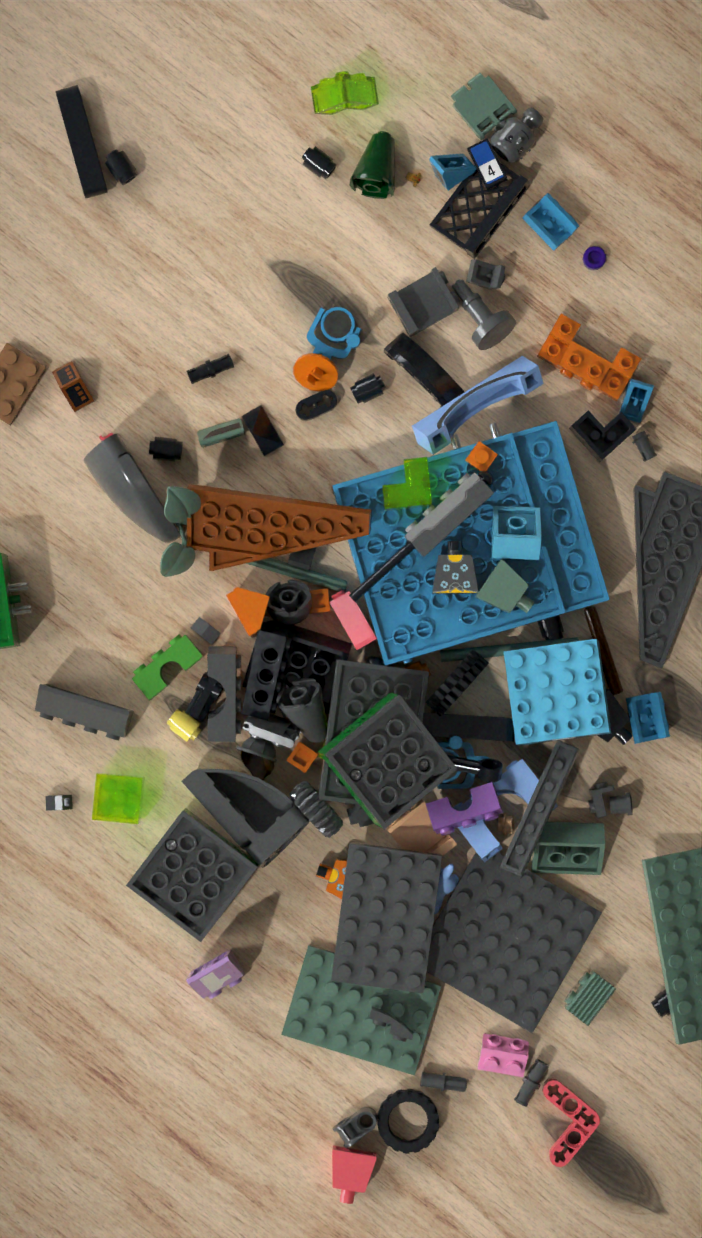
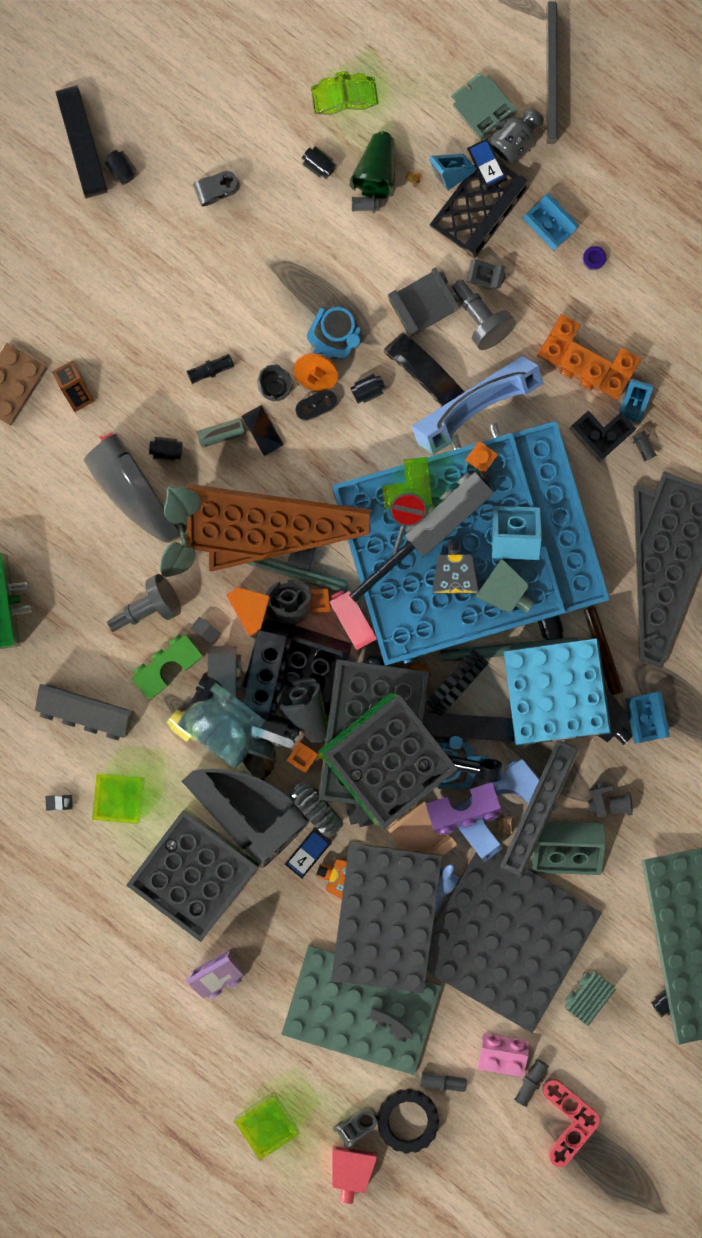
none -> dark grey piece [107,574,181,632]
none -> clear light blue plate [177,683,265,769]
none -> dark grey piece [193,171,239,207]
none -> clear neon green brick [234,1092,300,1161]
none -> dark grey hair [257,364,293,402]
none -> tile [284,829,331,879]
none -> dark grey pin [352,195,380,213]
none -> red piece [390,493,426,556]
none -> dark grey tile [546,1,558,144]

